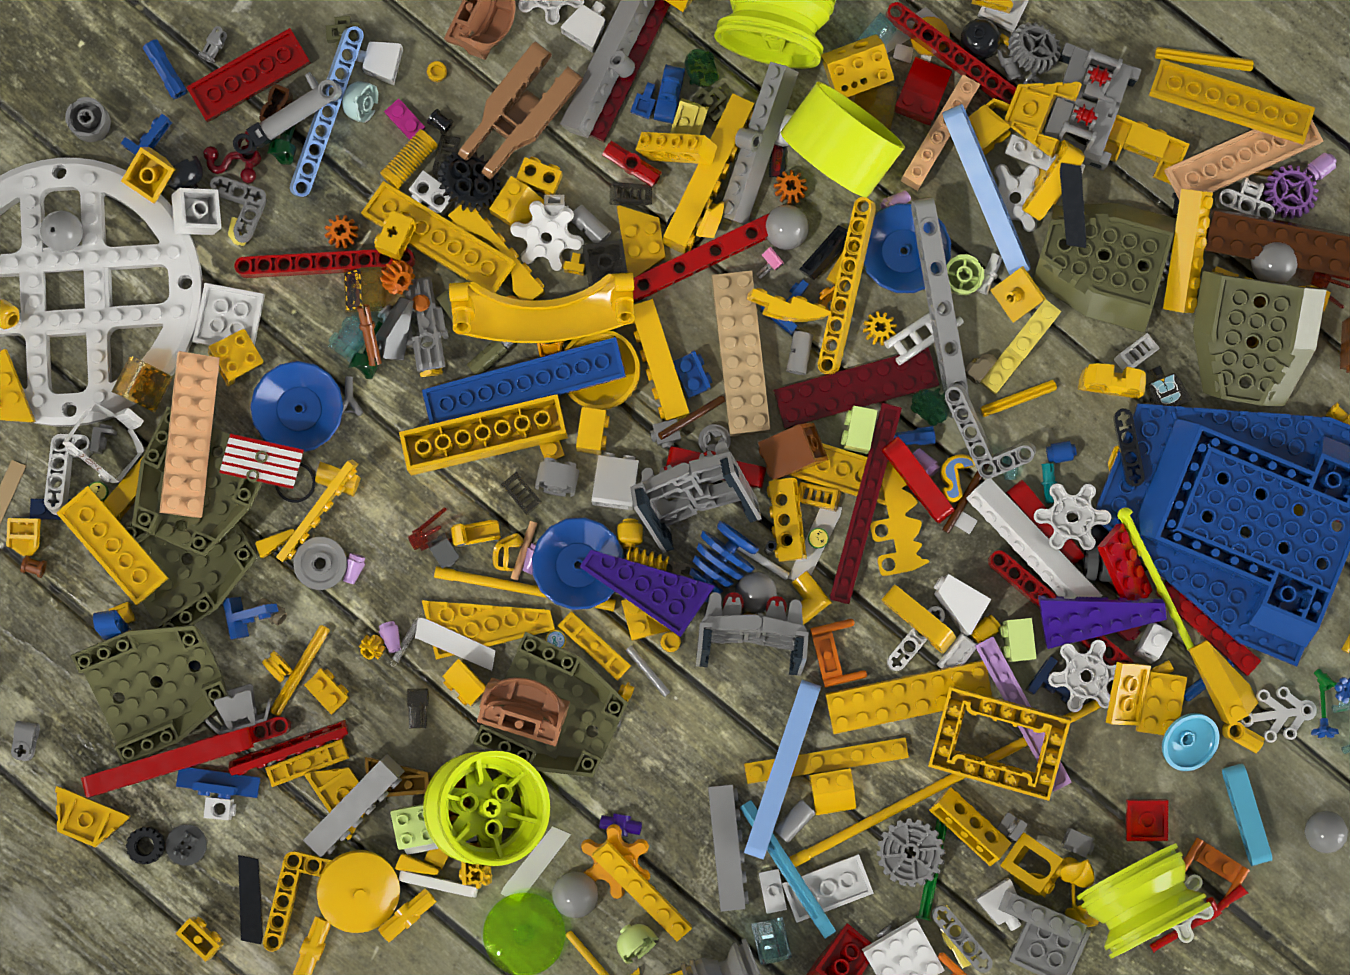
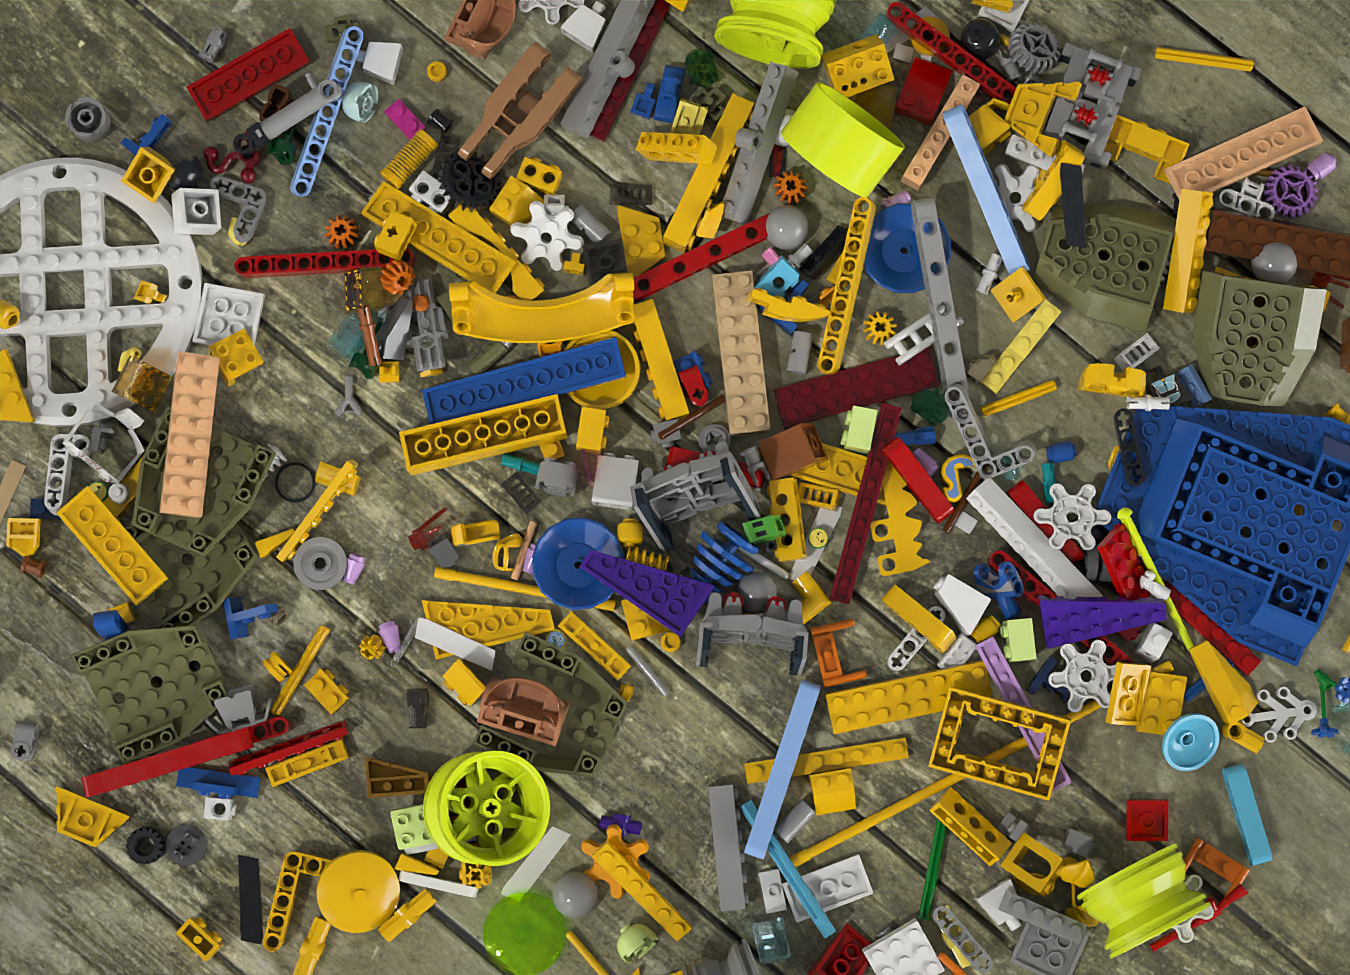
light grey piece [40,210,83,252] -> none
blue axle [142,39,188,100] -> none
white sticker [219,434,304,489] -> none
blue dish [250,361,344,452] -> none
light grey brick [303,754,405,858] -> none
yellow wing [304,767,365,840] -> none
red piece [602,140,662,188] -> none
light grey piece [877,819,946,887] -> none
yellowish green cylinder [946,254,984,295] -> none
yellow plate [1149,59,1315,145] -> none
light grey piece [1304,811,1348,853] -> none
none -> white piece [108,483,130,504]
none -> light yellow arm [117,347,142,373]
none -> yellow plate [133,280,167,304]
none -> yellow tile [378,362,400,383]
none -> teal axle [501,453,540,475]
none -> clear pink piece [581,449,594,490]
none -> red piece [678,365,708,406]
none -> light grey piece [740,446,770,485]
none -> bright green slope [742,515,787,544]
none -> medium azure brick [754,256,800,297]
none -> white pin [782,243,813,279]
none -> blue connector [974,562,1024,620]
none -> white pin [1126,395,1170,411]
none -> white arm [1140,570,1171,601]
none -> medium blue plate [1174,364,1212,408]

